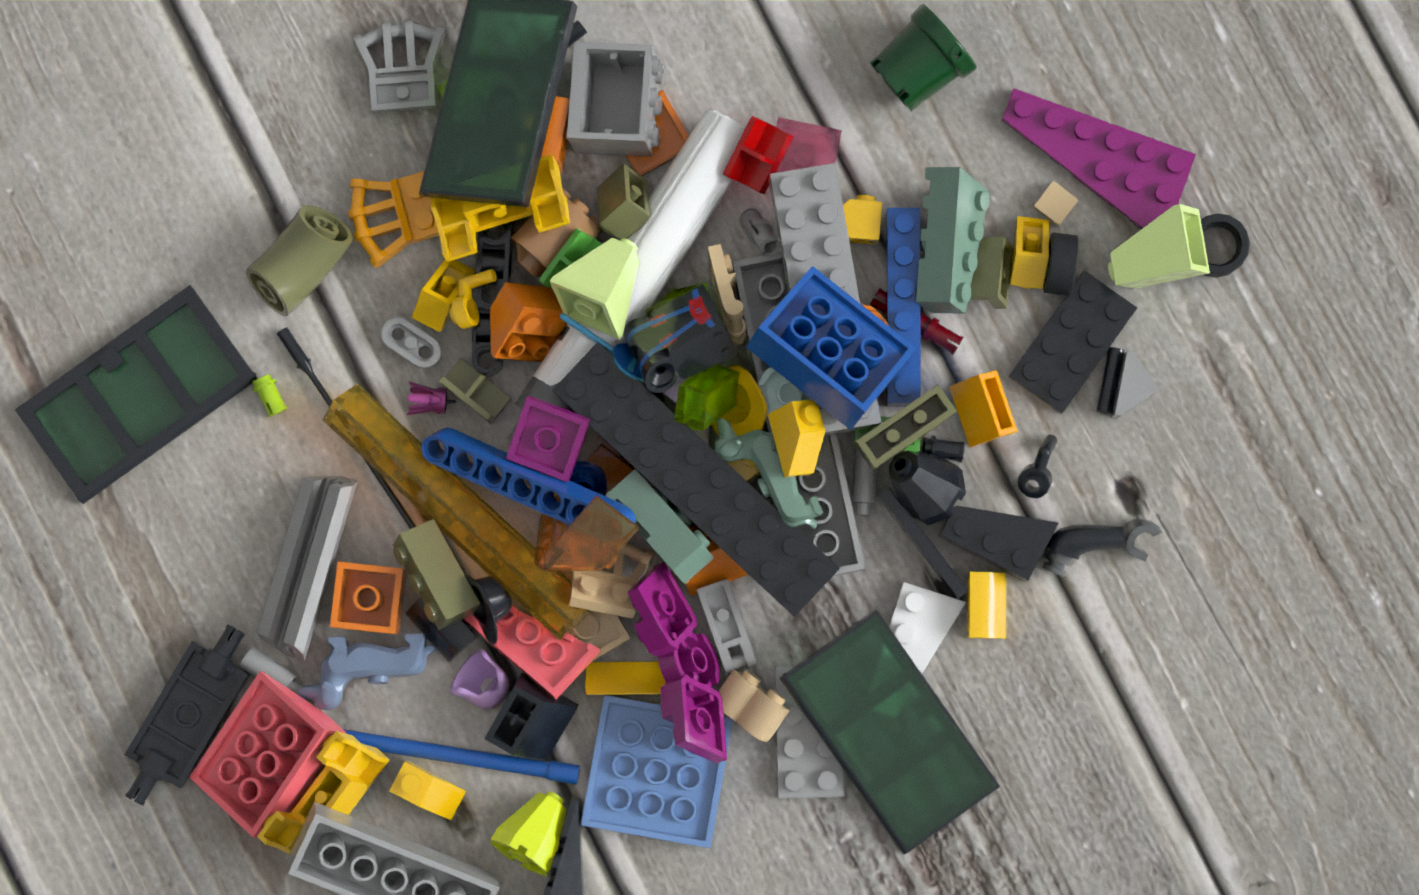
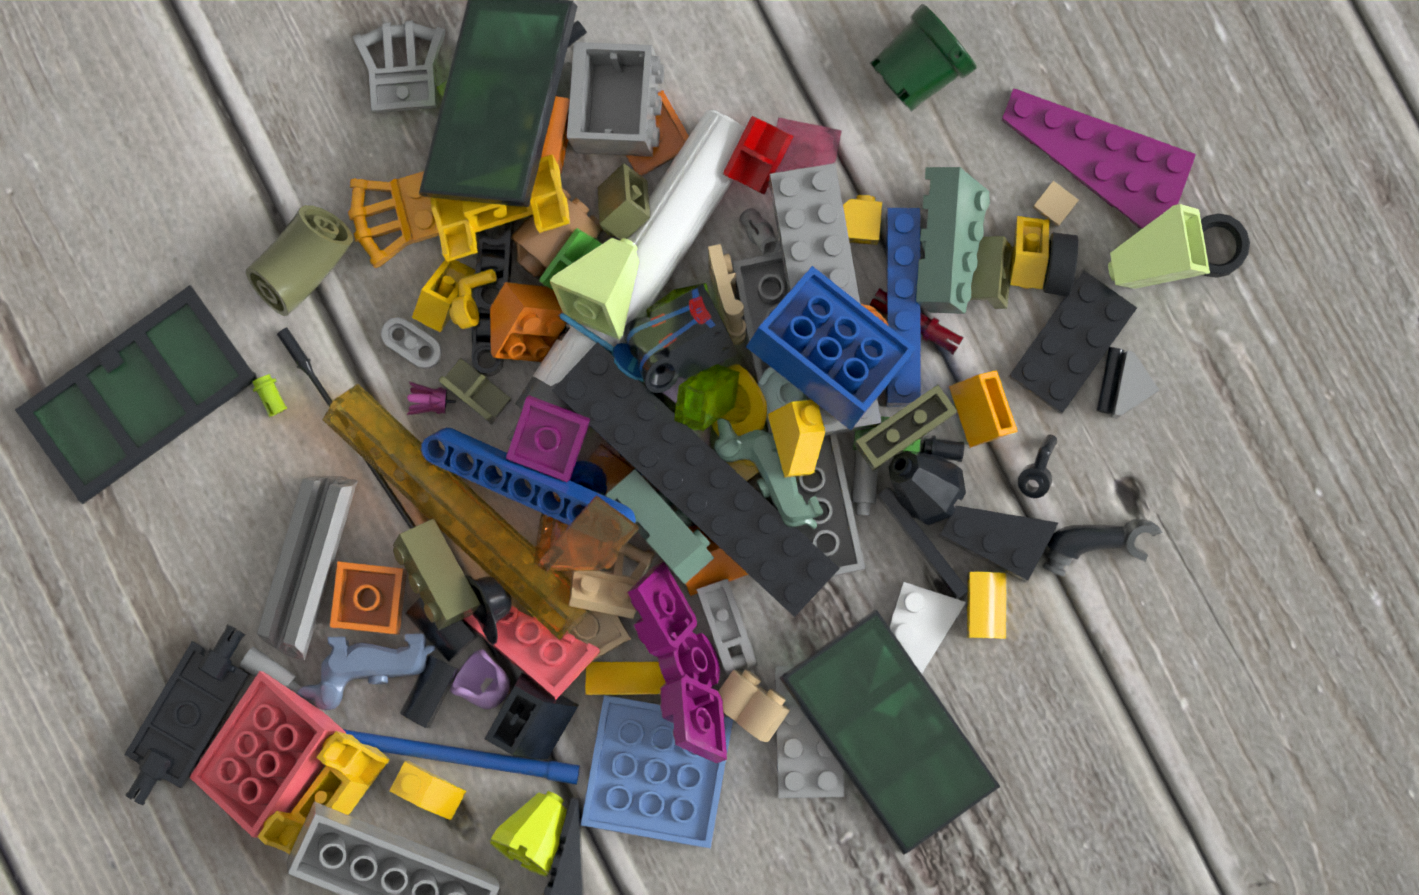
none -> black brick [400,655,459,728]

